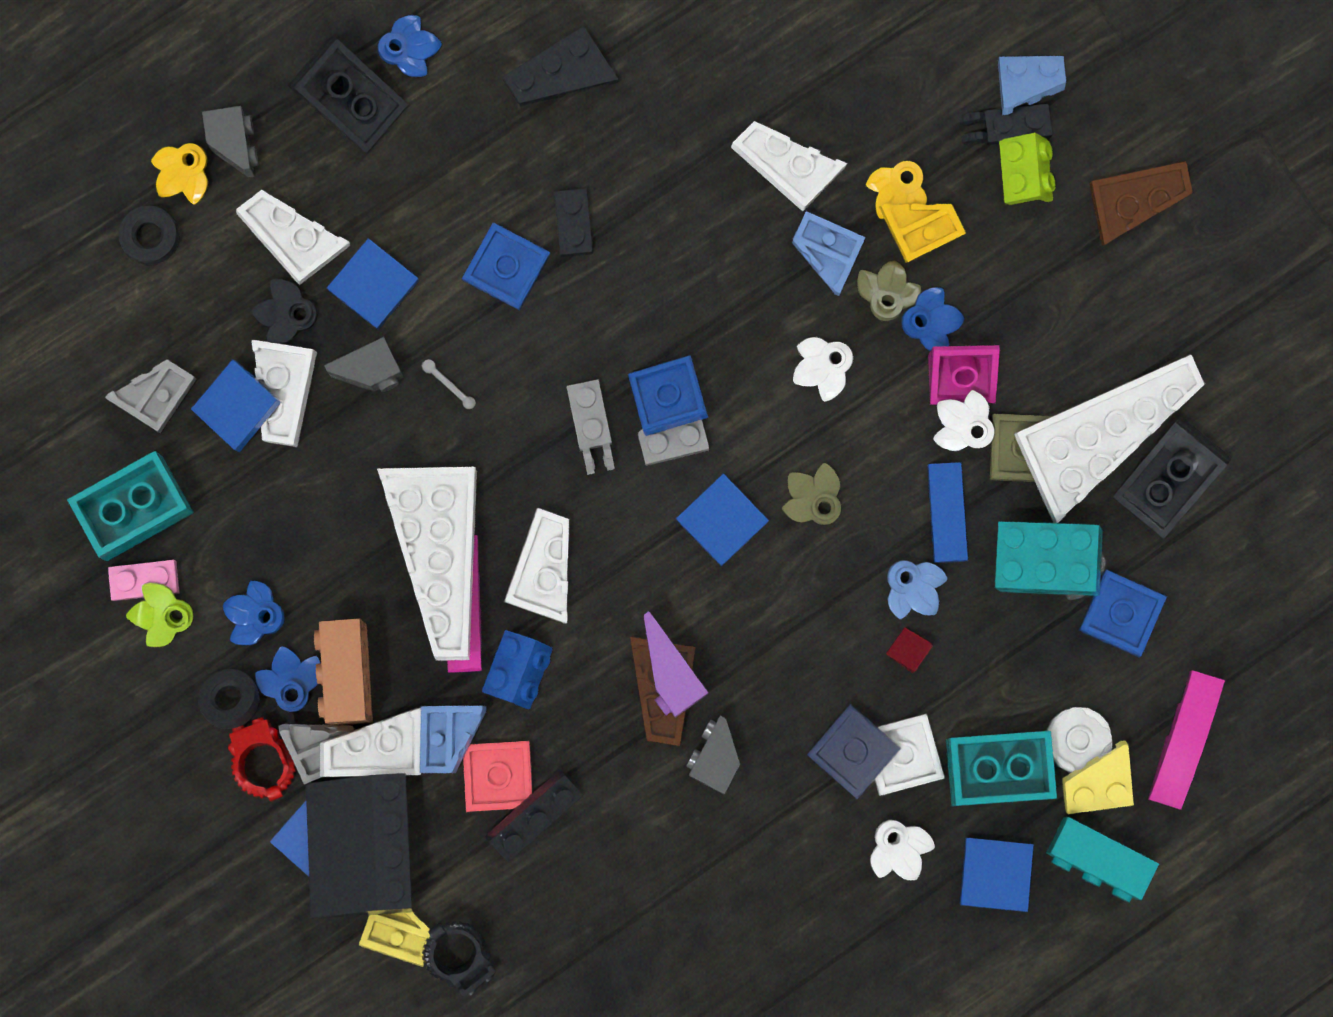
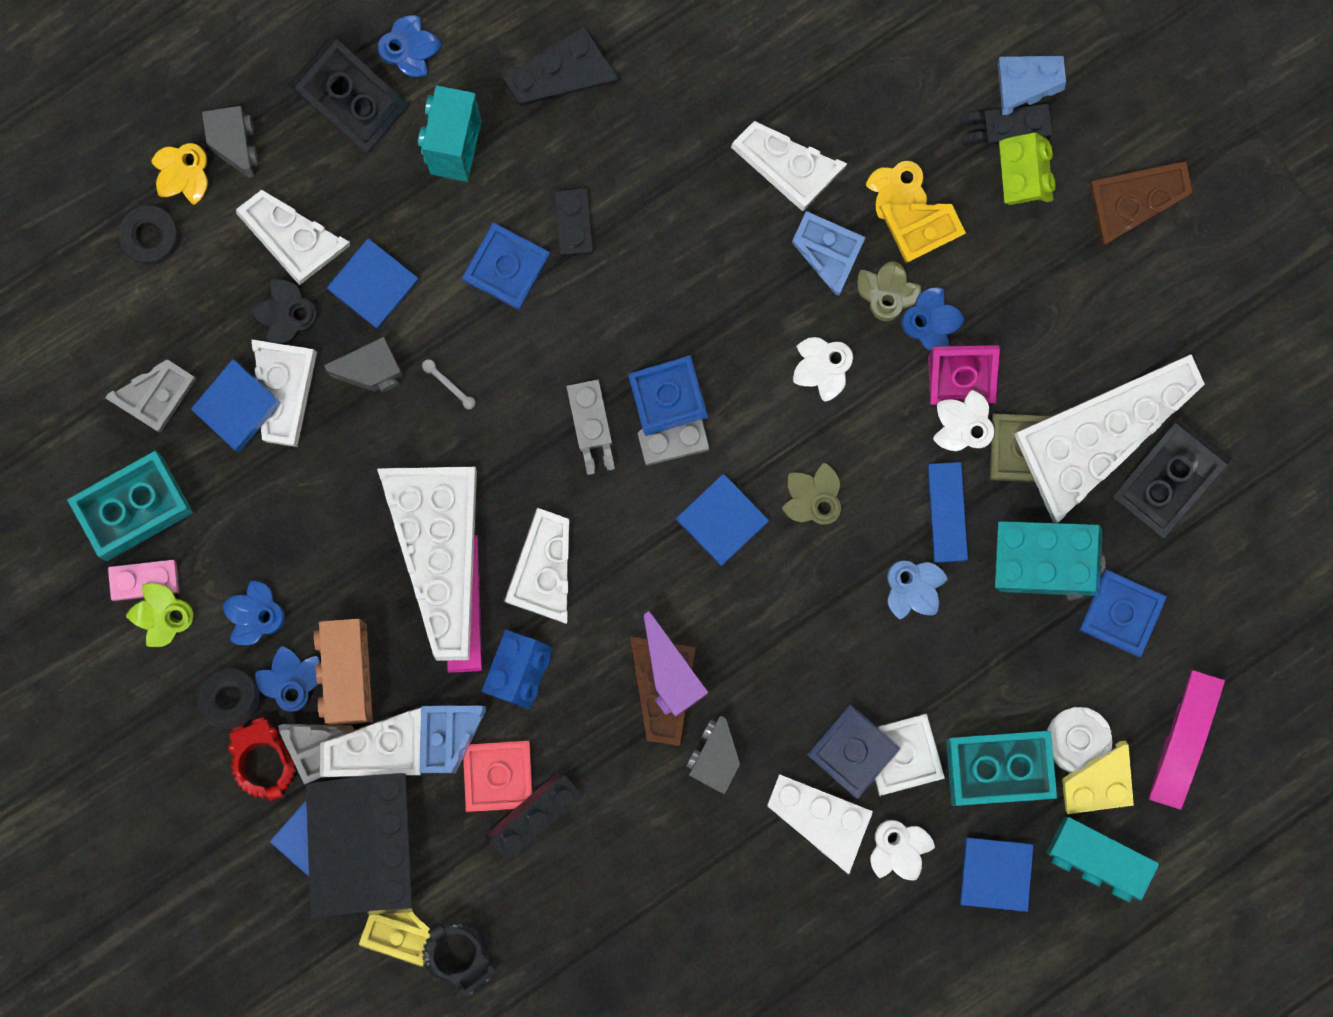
dark red slope [886,627,933,673] -> none
none -> teal brick [418,85,482,182]
none -> white wing [767,775,873,874]

